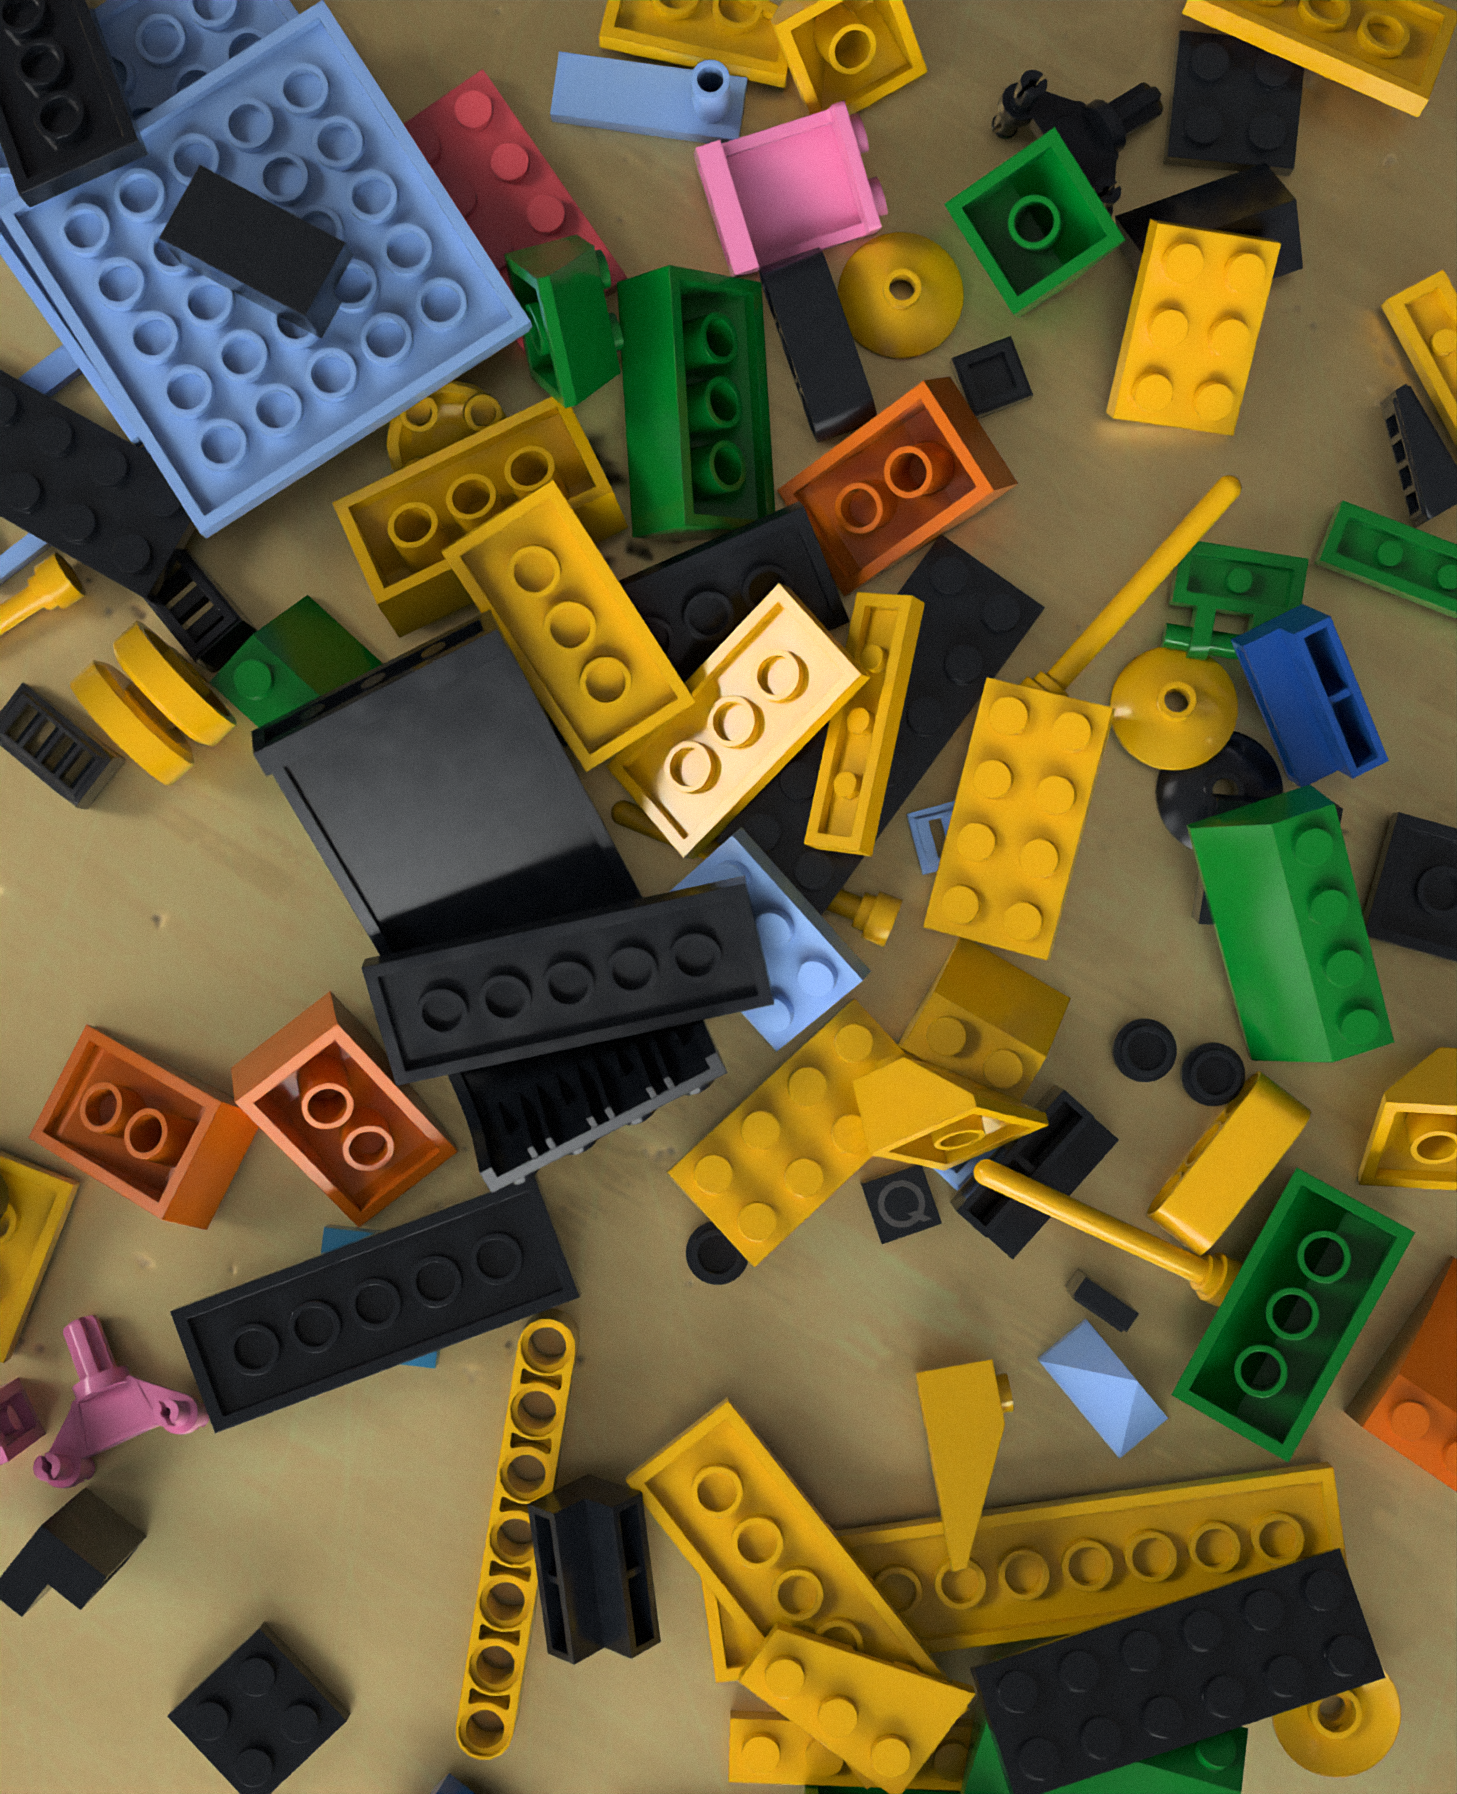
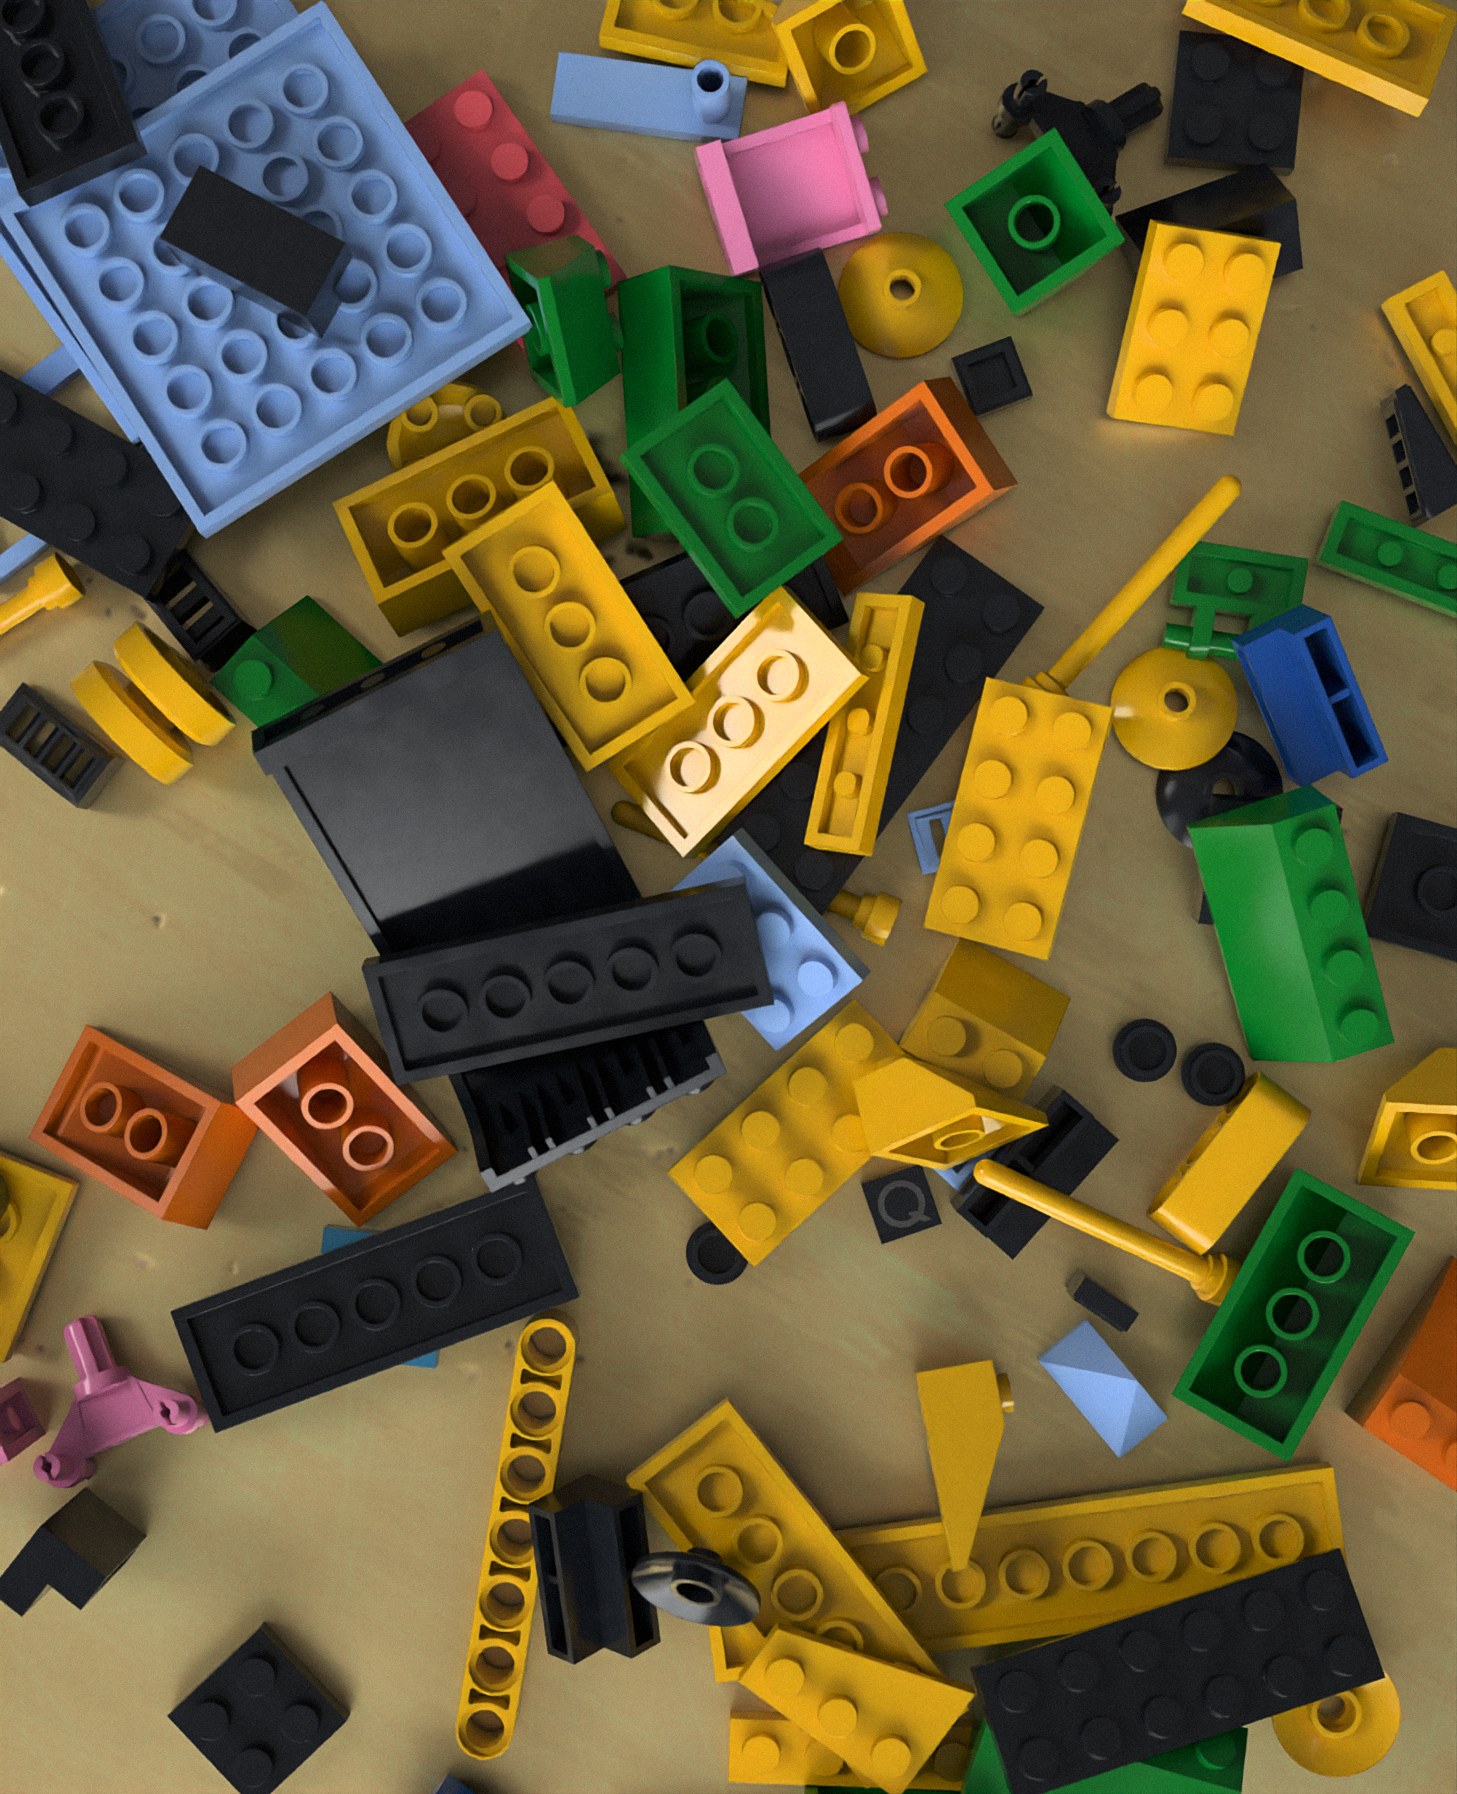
none -> green plate [619,378,844,619]
none -> black dish [632,1547,761,1627]

